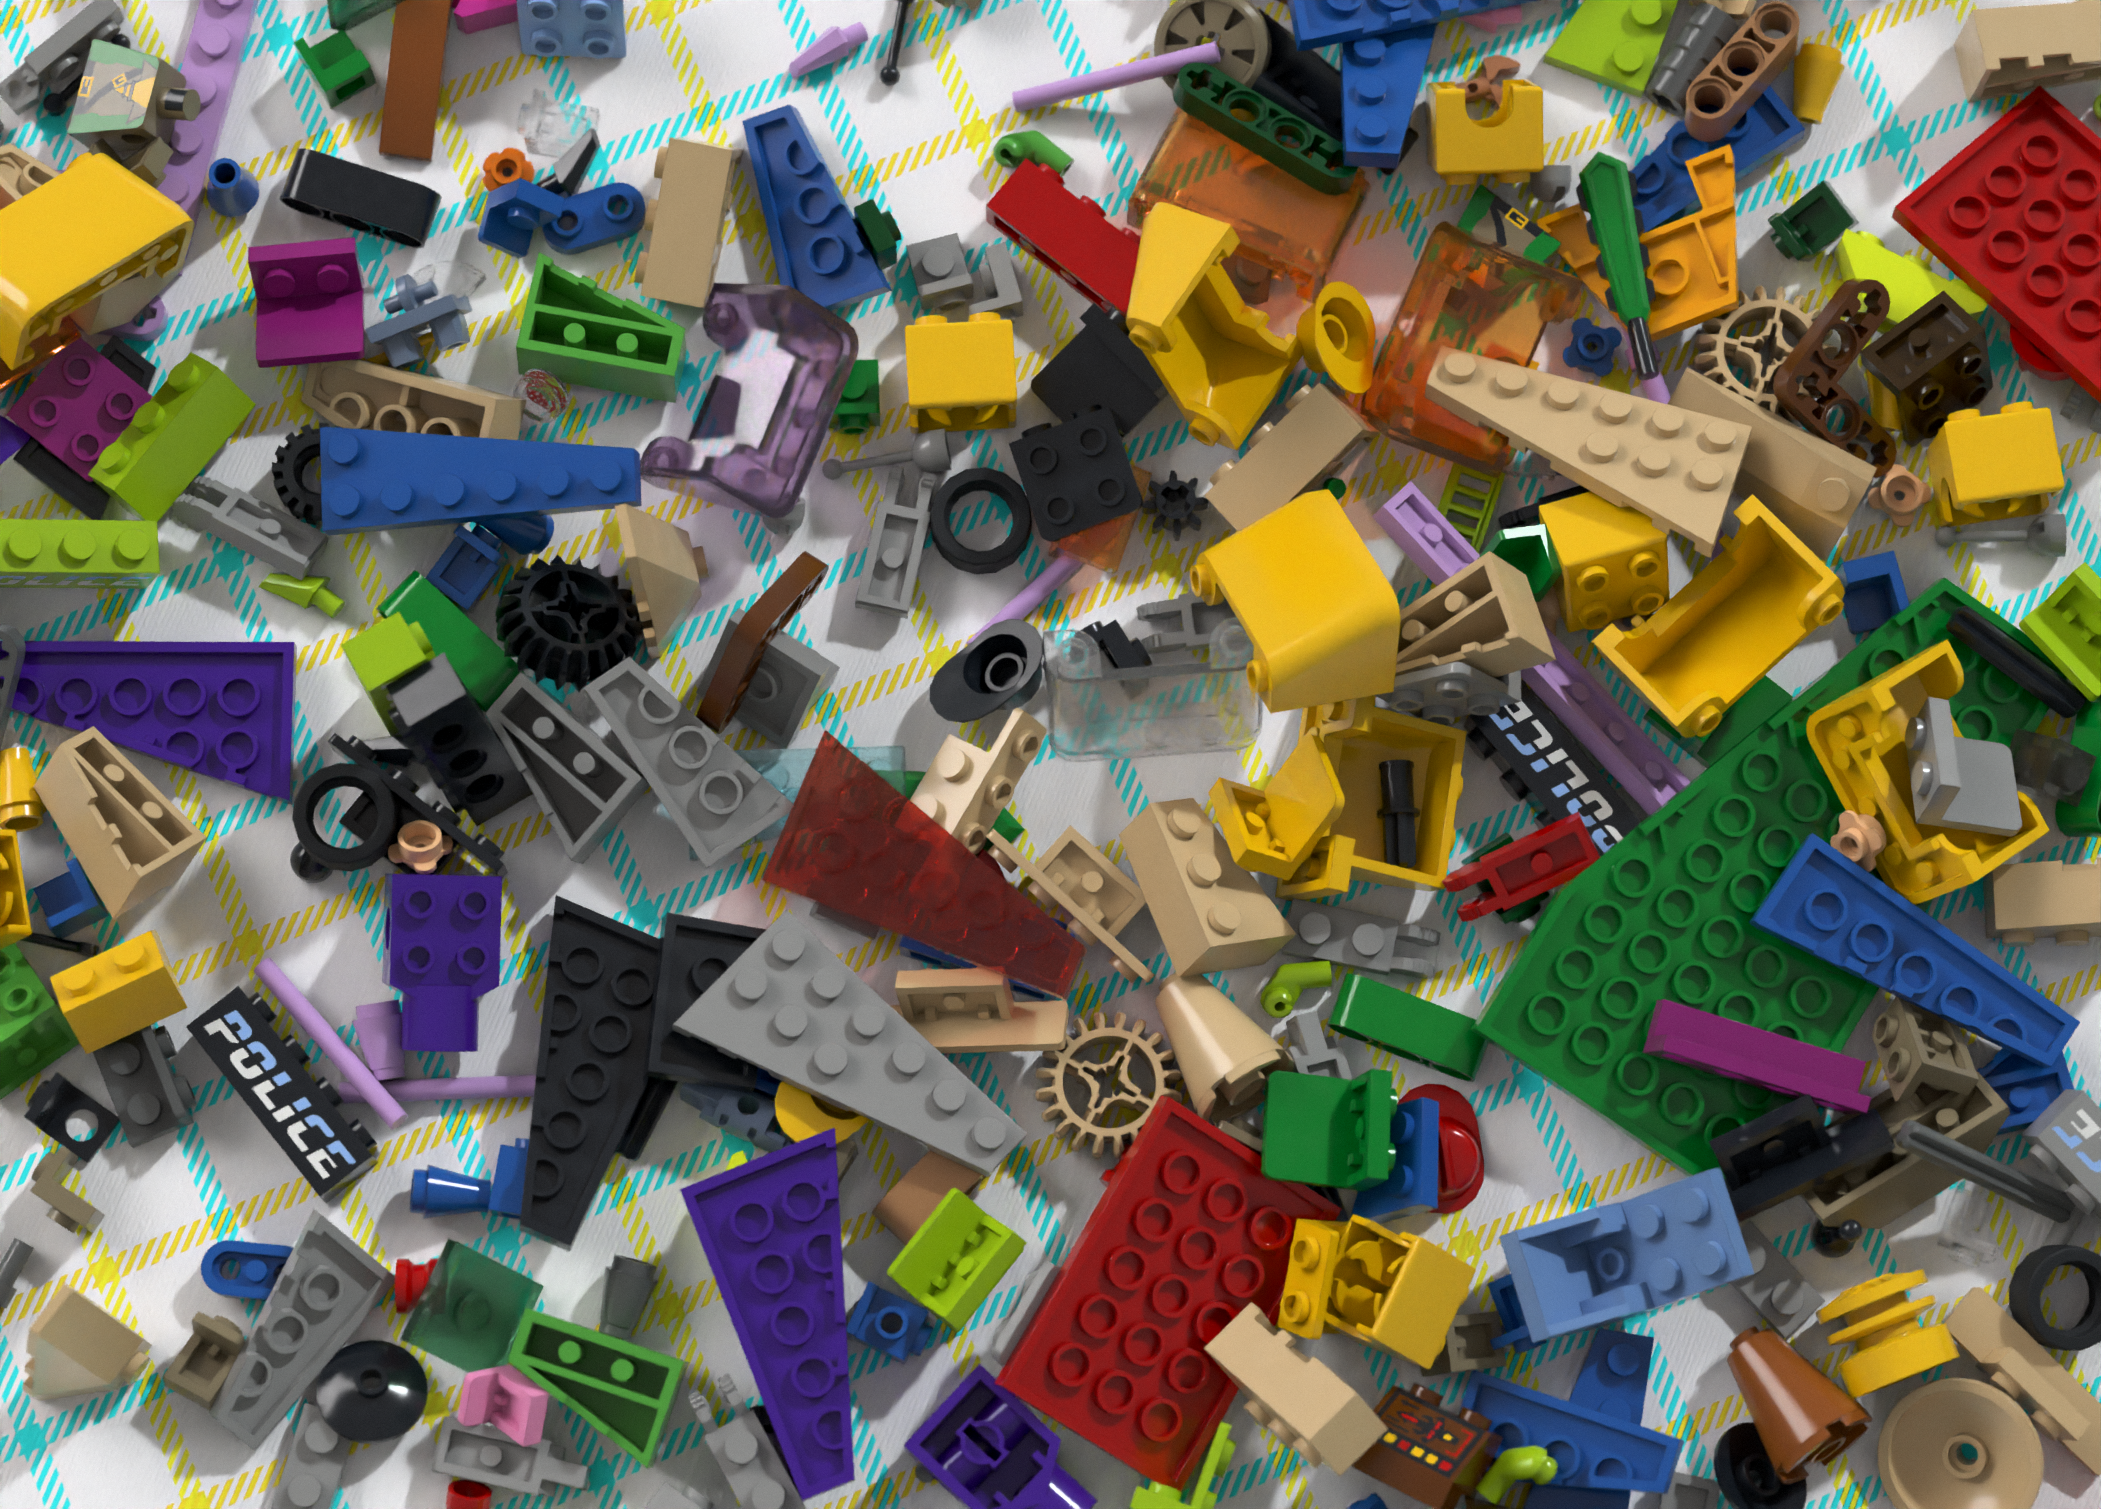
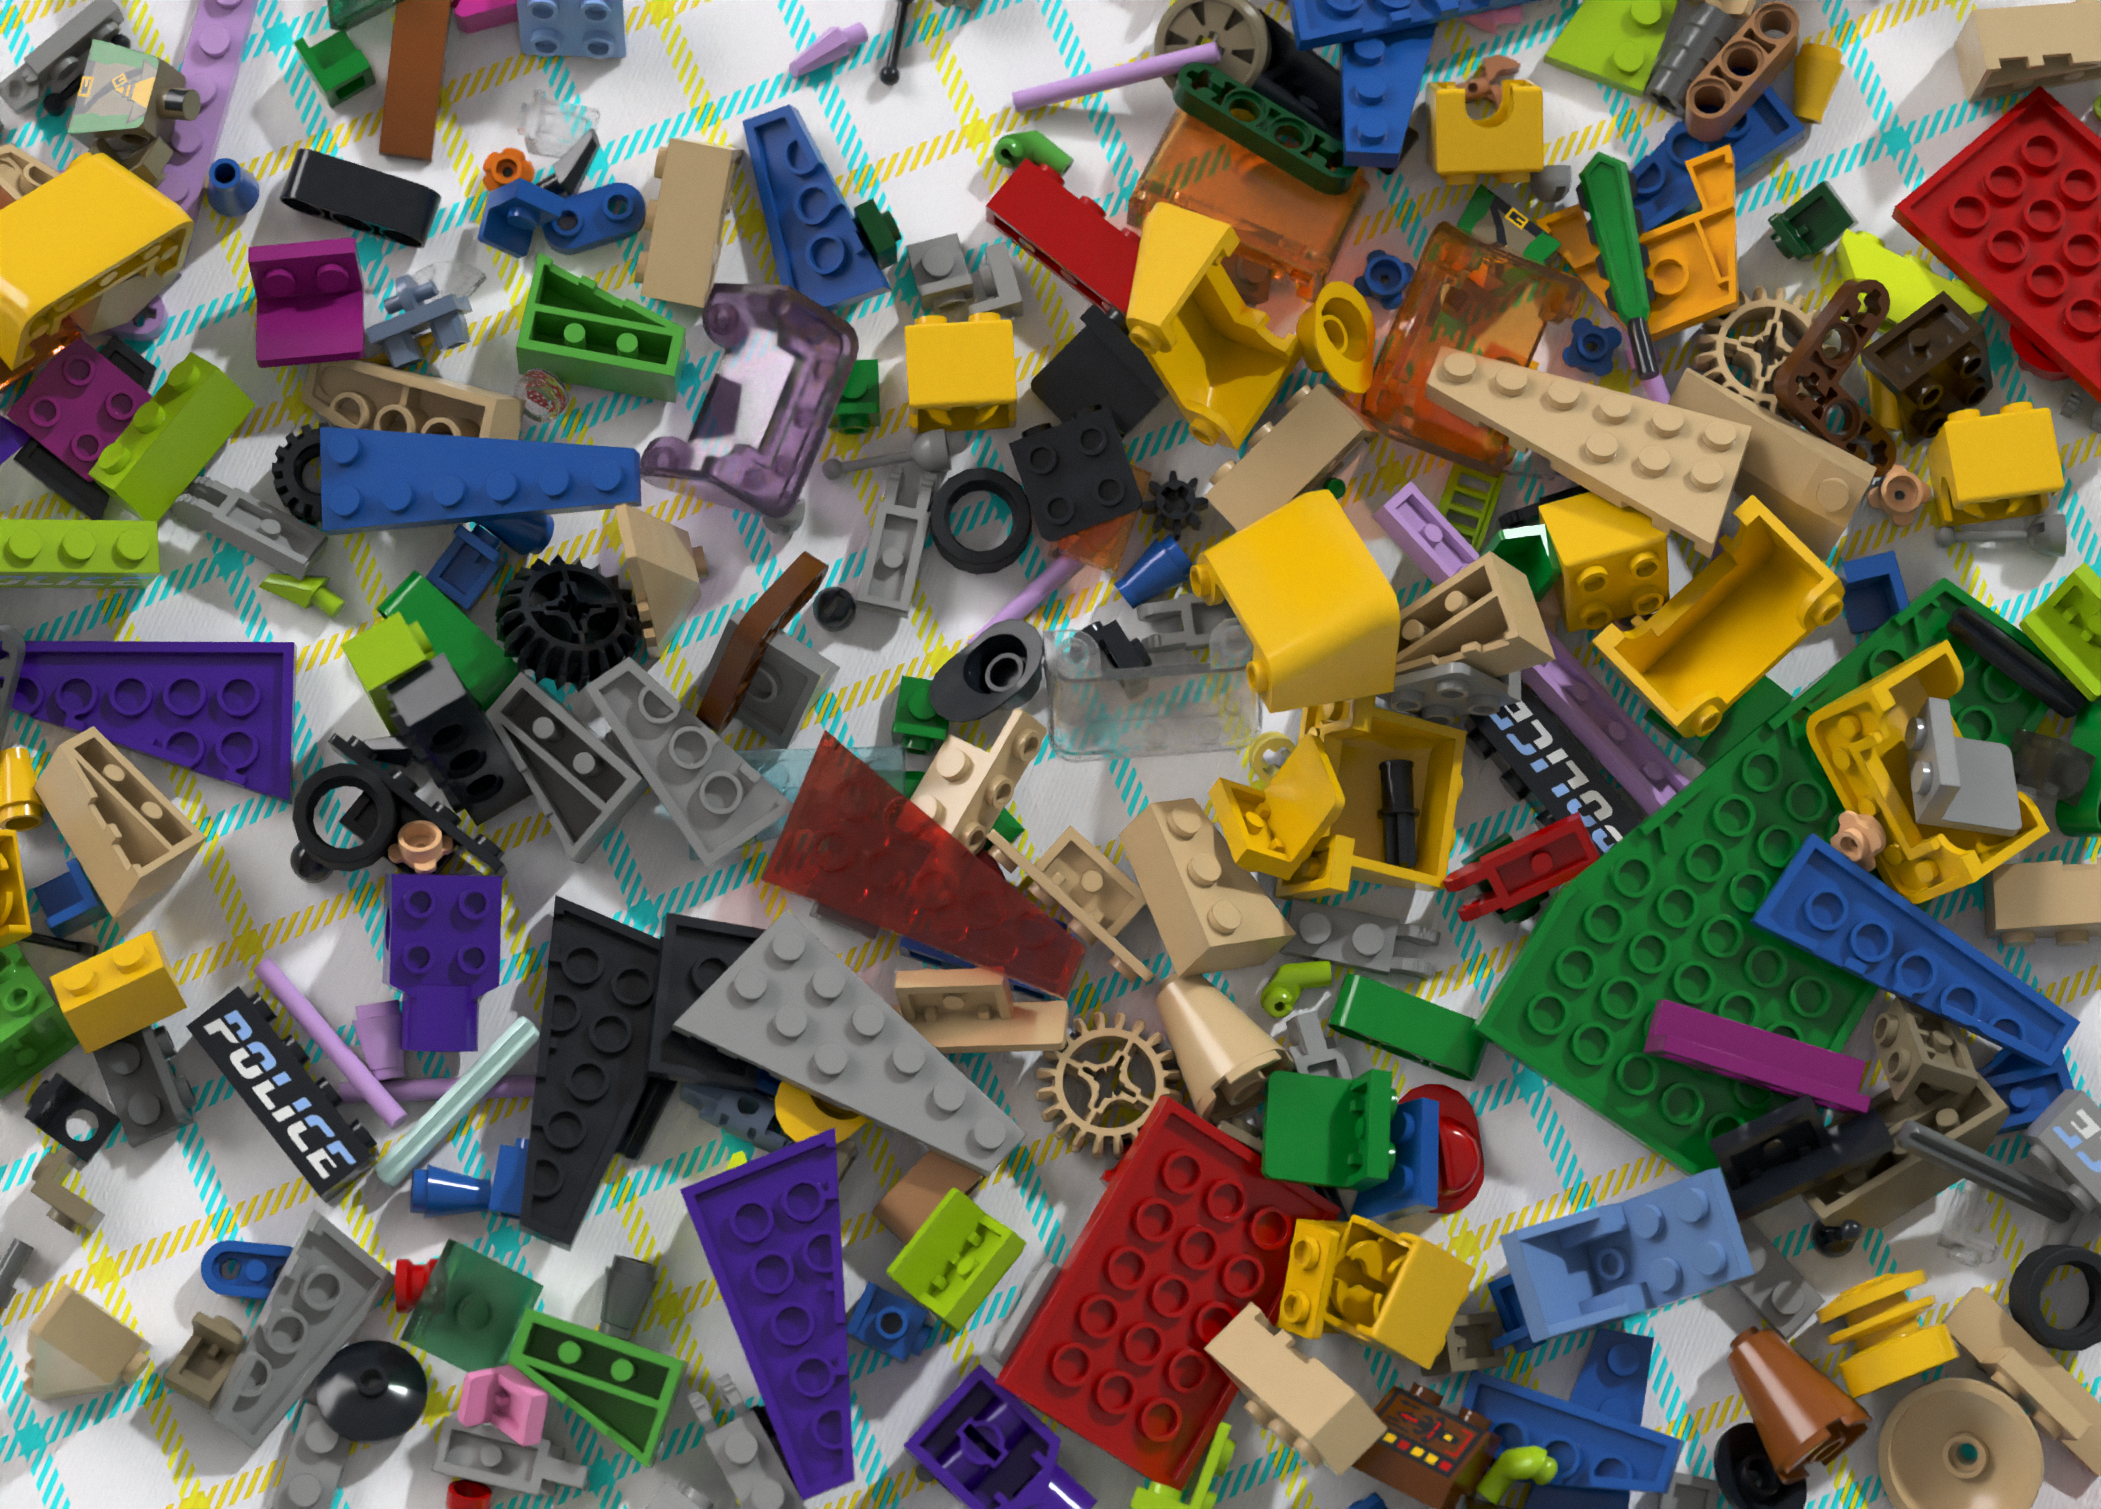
none -> light aqua axle [374,1016,541,1188]
none -> black hinge [813,586,856,632]
none -> green bracket [891,676,950,756]
none -> blue cone [1114,535,1193,609]
none -> light yellow bush [1248,731,1296,783]
none -> blue plate [1354,250,1415,310]

